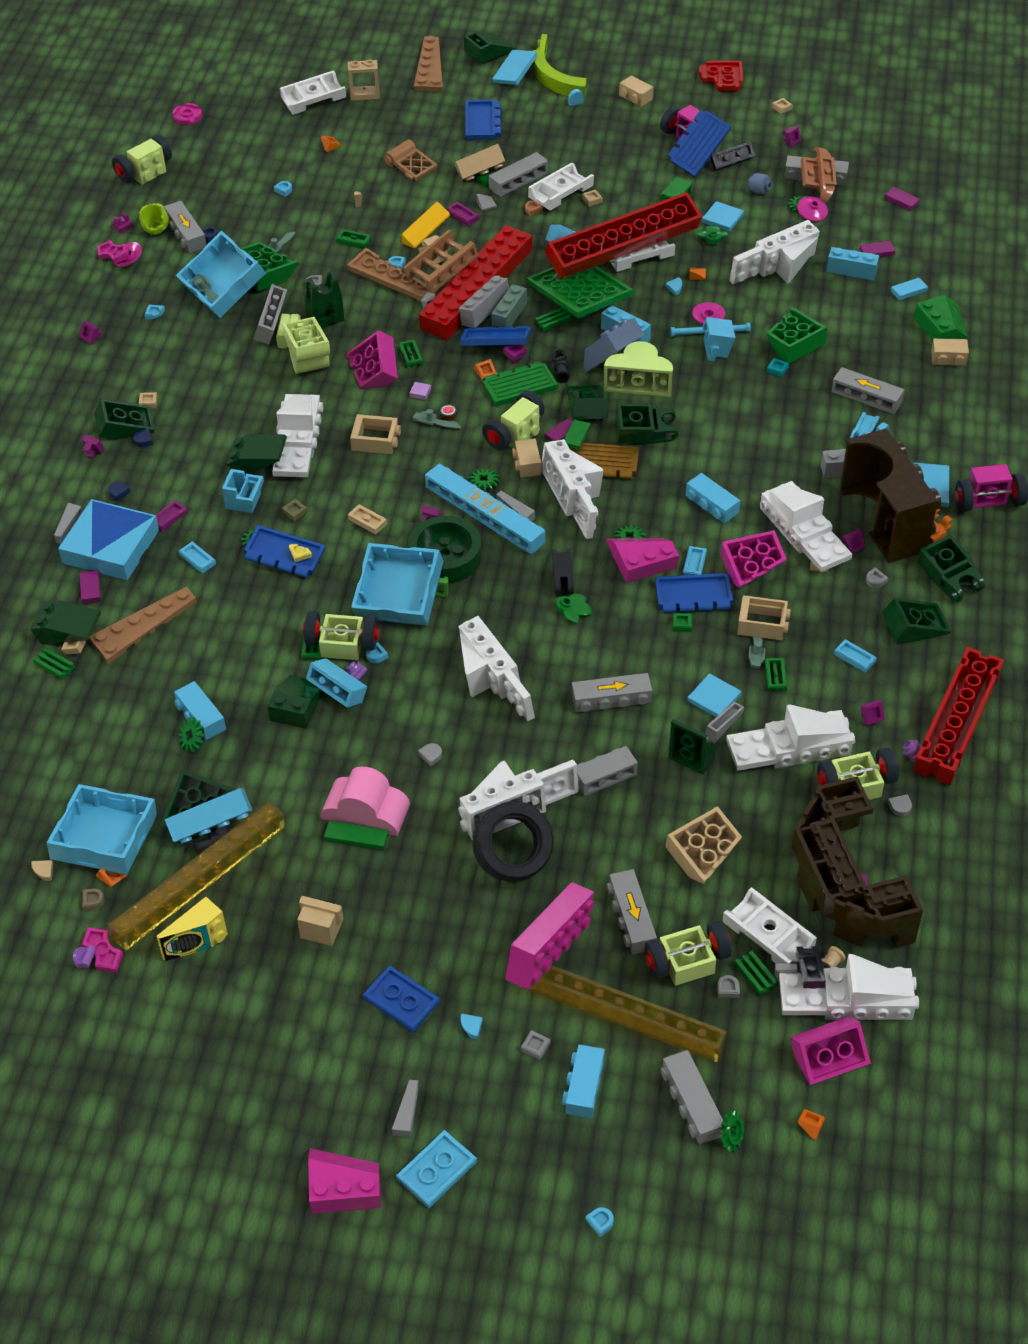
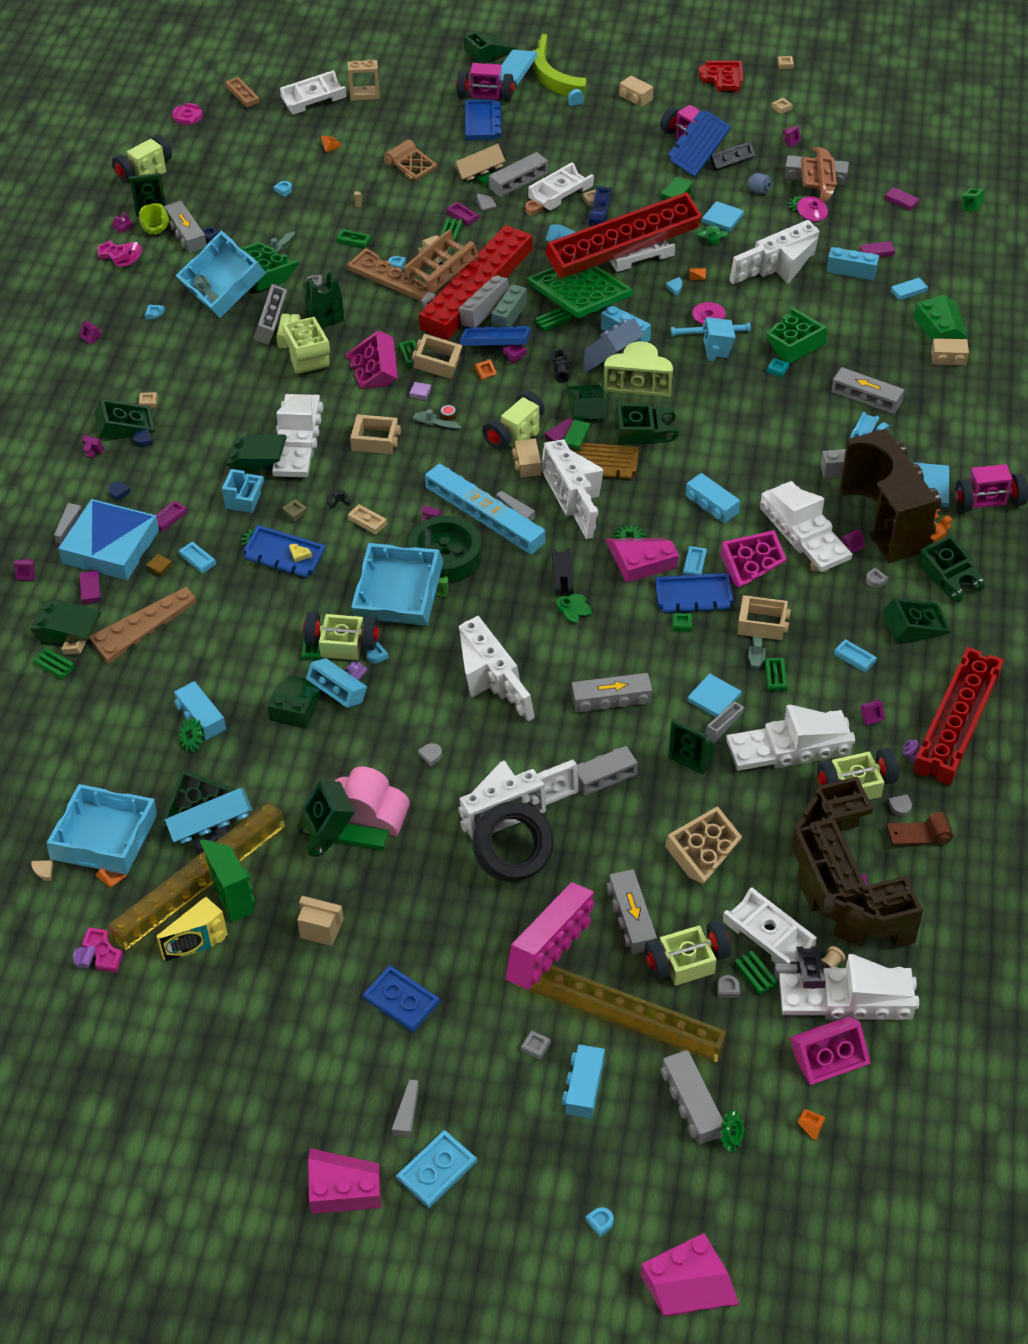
dark tan tile [82,889,105,911] -> none
yellow slope [401,202,450,249] -> none
medium nougat wing [414,36,443,92] -> none
medium azure tile [461,1014,483,1040] -> none
green gear [468,468,500,492] -> none
green hinge [483,361,558,407] -> none
none -> magenta tile [14,558,36,581]
none -> dark green slope [129,173,166,217]
none -> pearl gold tile [146,554,172,576]
none -> green wedge [200,839,256,923]
none -> medium nougat plate [225,77,260,107]
none -> dark green brick [297,780,355,857]
none -> black piece [327,490,351,509]
none -> tan window [412,334,462,379]
none -> green tile [440,218,462,242]
none -> dark pink brick [455,63,515,101]
none -> clear blue plate [589,186,612,225]
none -> dark pink wedge [641,1233,739,1317]
none -> tan tile [777,56,794,70]
none -> copper door [886,812,954,846]
none -> green brick [962,188,985,211]

